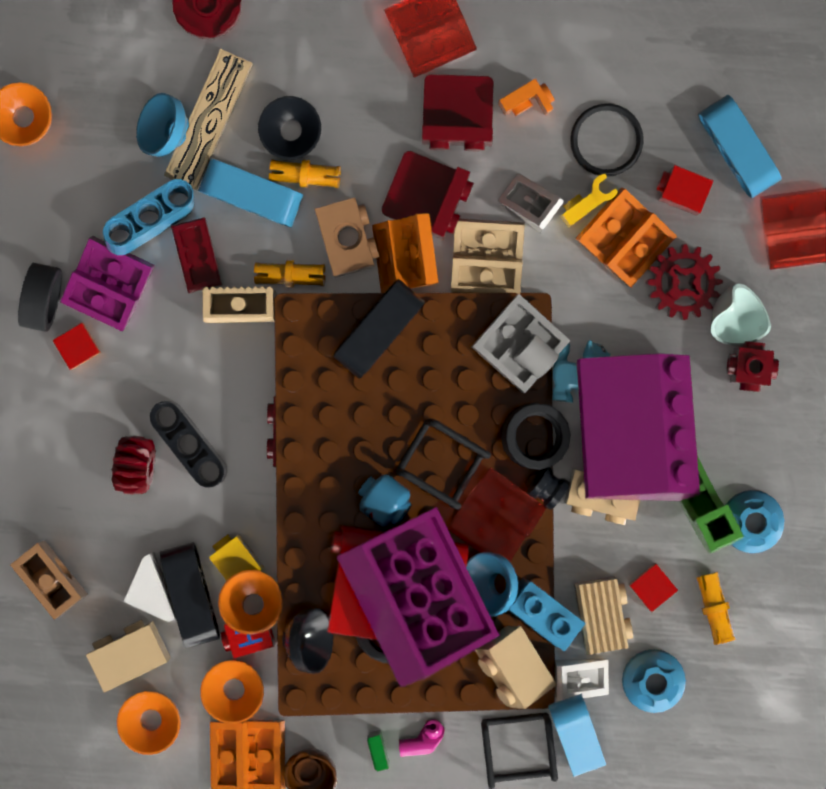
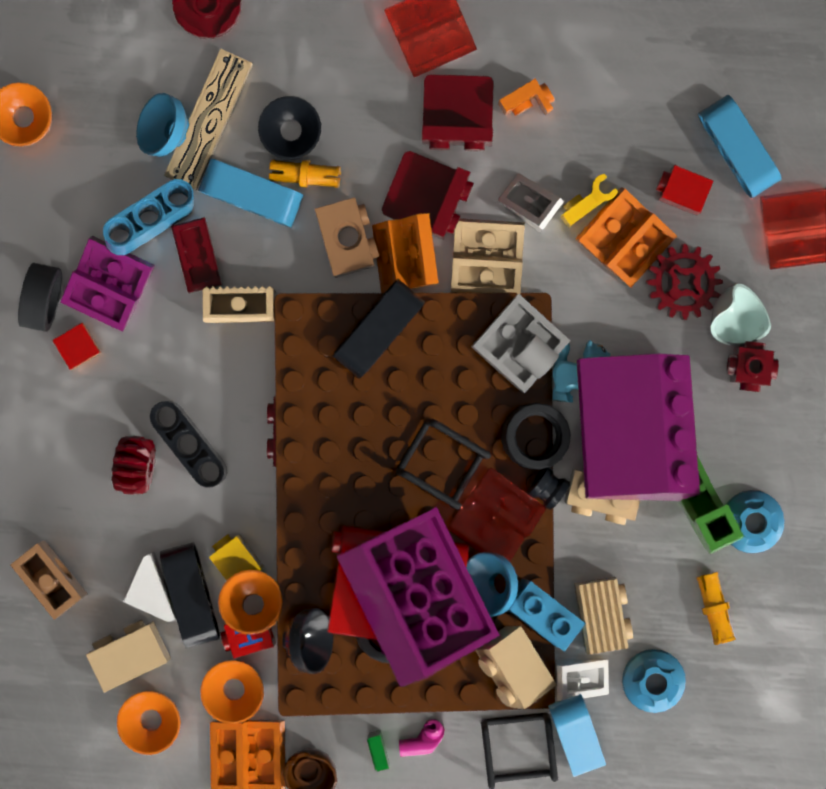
light orange pin [254,260,326,288] -> none
dark azure head [358,474,412,527] -> none
black tyre [570,103,644,176] -> none
red tile [629,563,678,612] -> none

